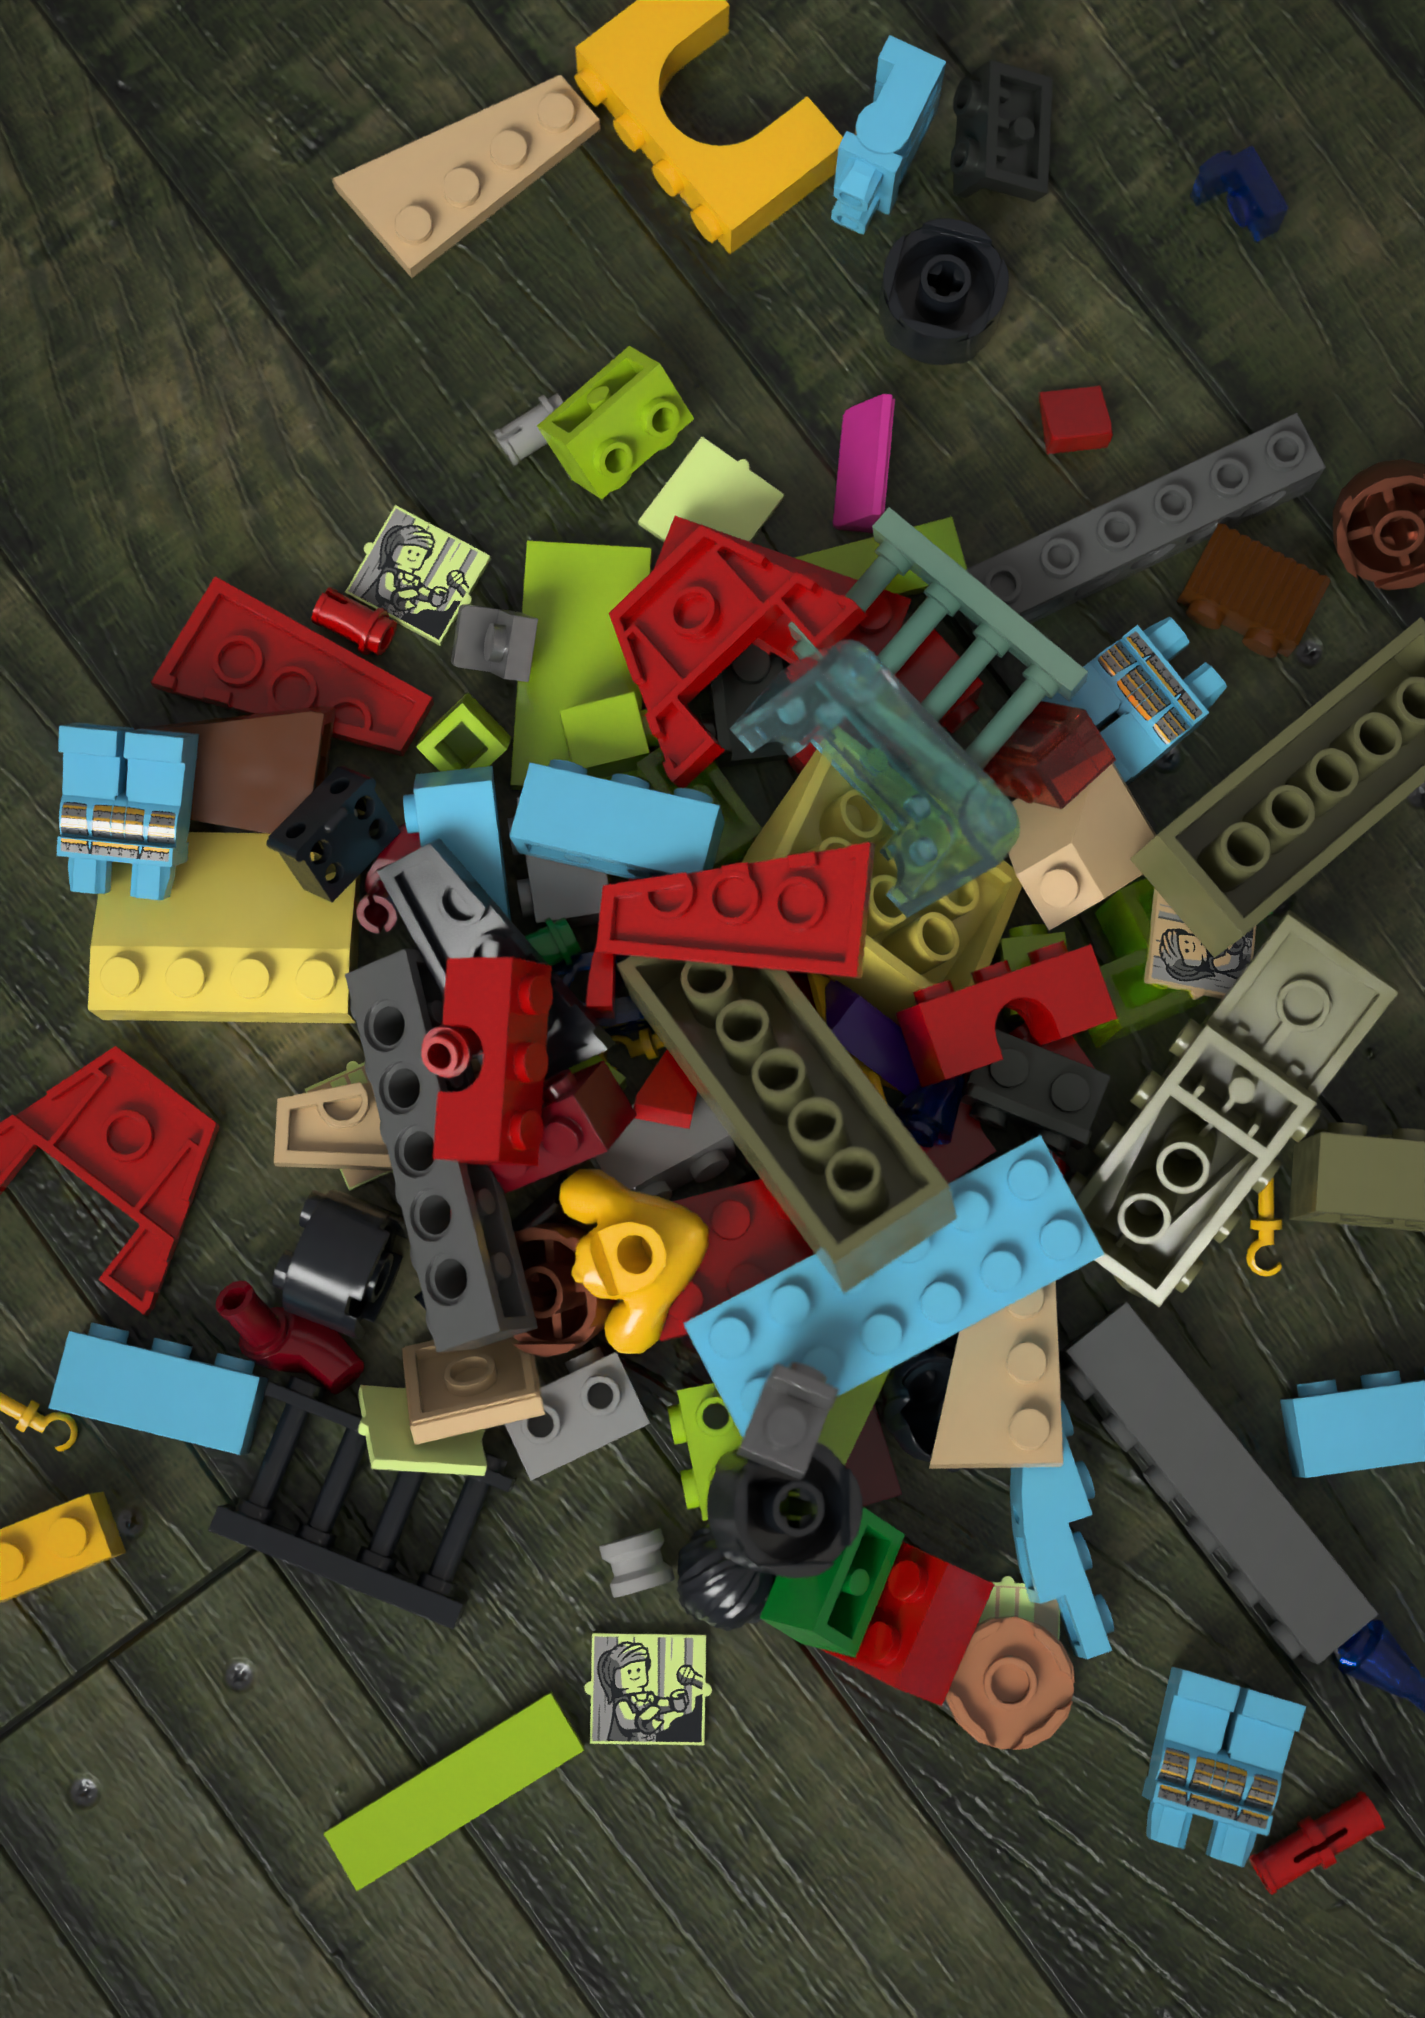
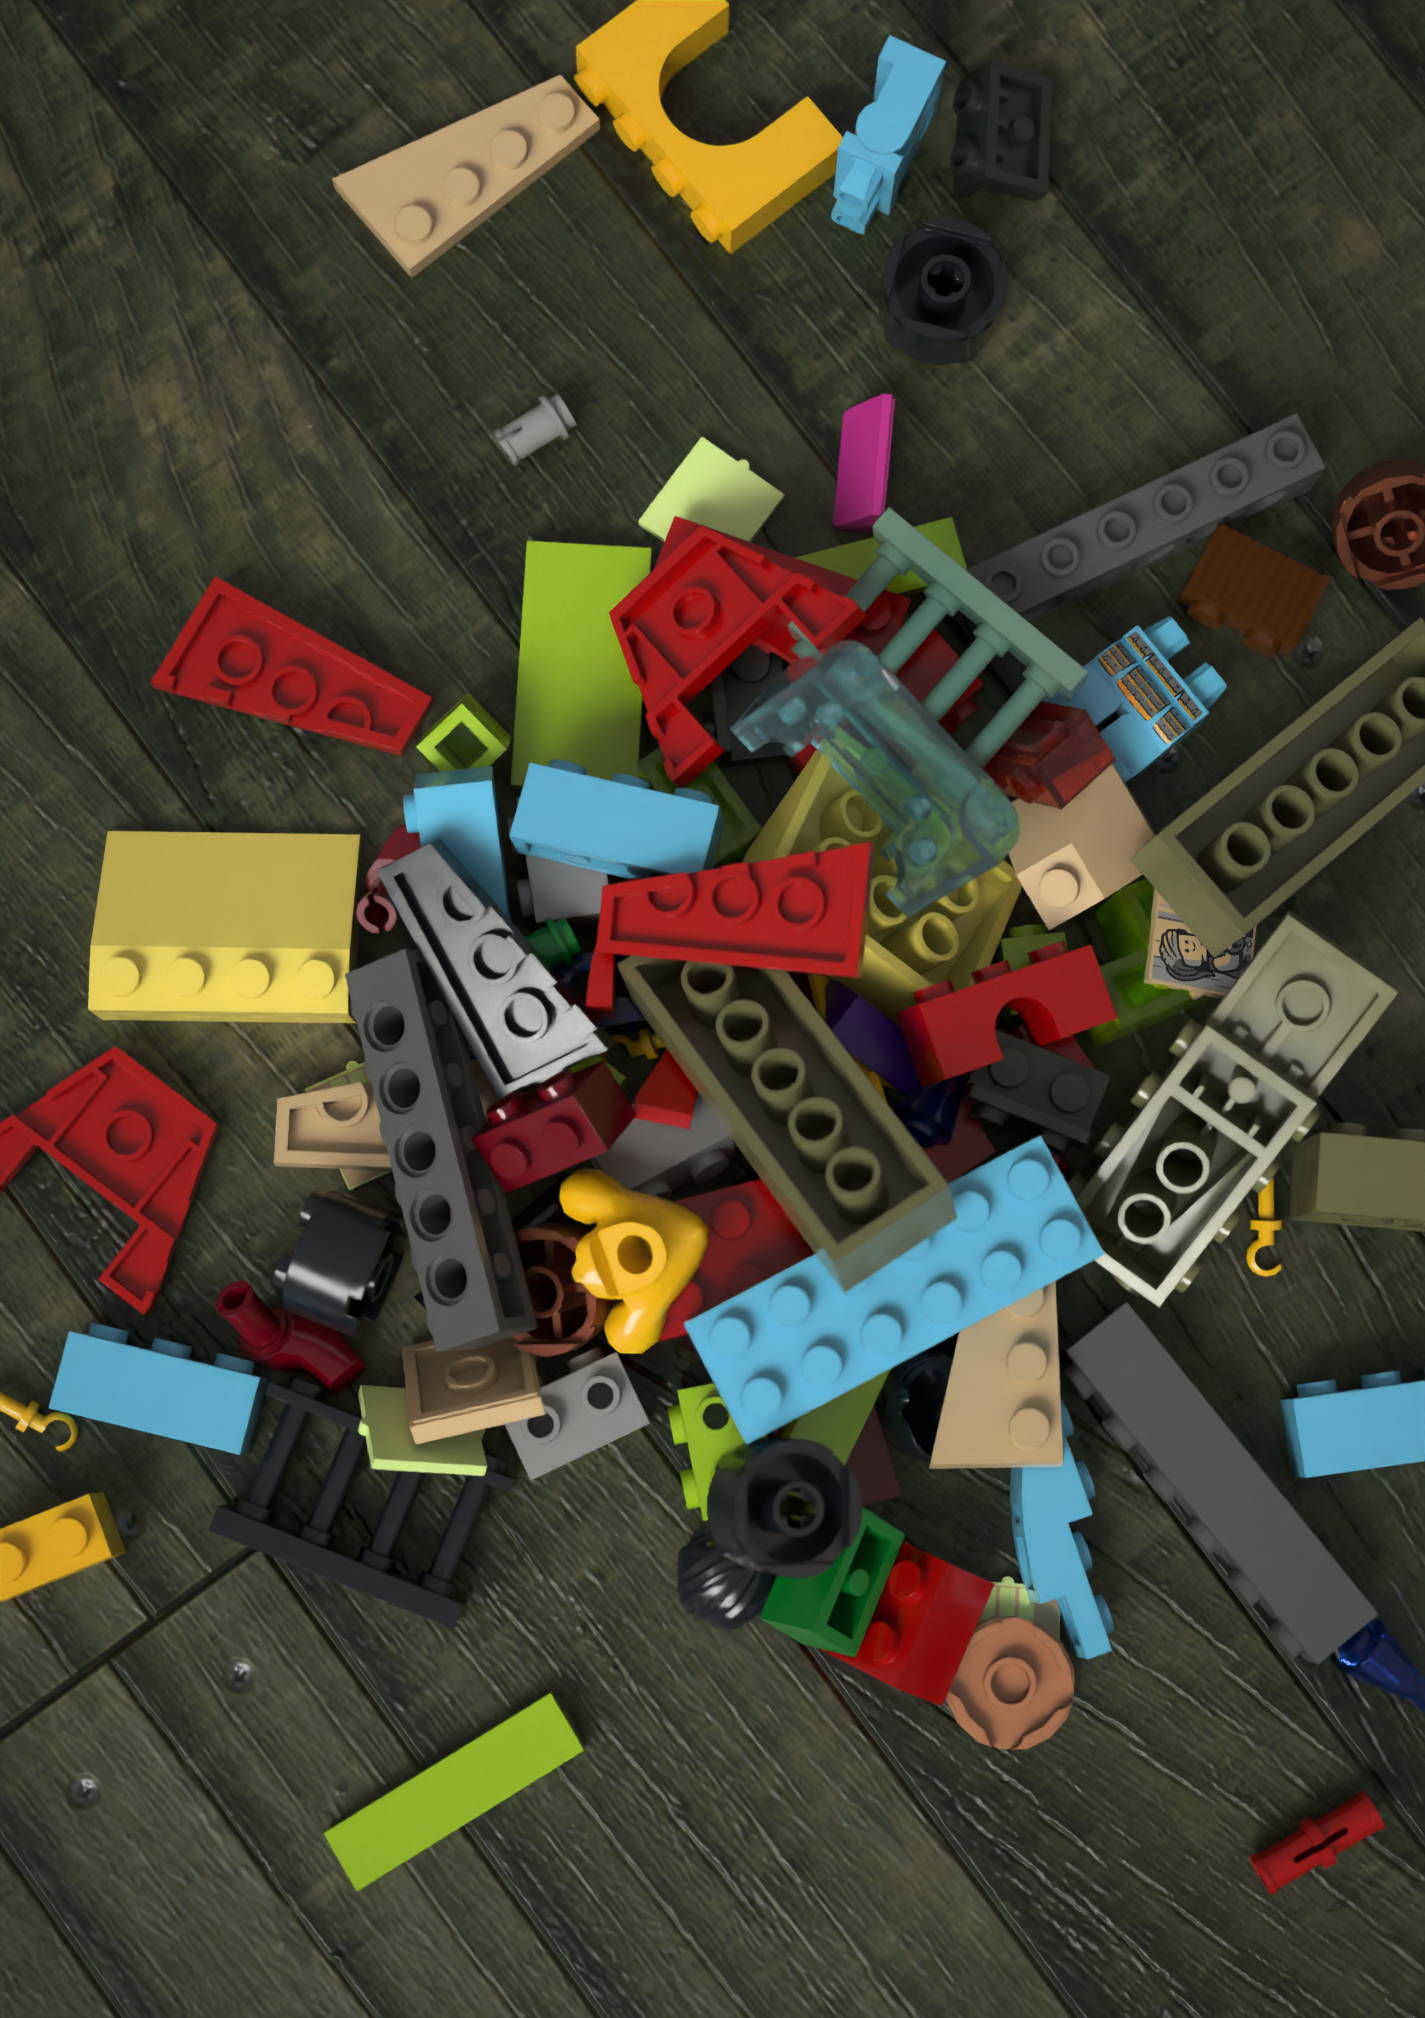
medium azure hips [56,722,199,900] -> none
reddish brown slope [134,706,336,834] -> none
black piece [267,766,401,902] -> none
red pin [312,587,397,655] -> none
piece [345,505,491,646] -> none
red pin [421,1025,484,1078] -> none
red arch [433,957,553,1166] -> none
flat silver bracket [451,604,538,682] -> none
lime brick [537,346,694,500] -> none
lime brick [559,692,659,778] -> none
piece [584,1632,712,1745] -> none
light grey wheel [599,1528,675,1598] -> none
flat silver bracket [737,1362,839,1480] -> none
red slope [1038,386,1113,454] -> none
medium azure hips [1141,1667,1306,1867] -> none
clear blue bracket [1190,145,1289,242] -> none

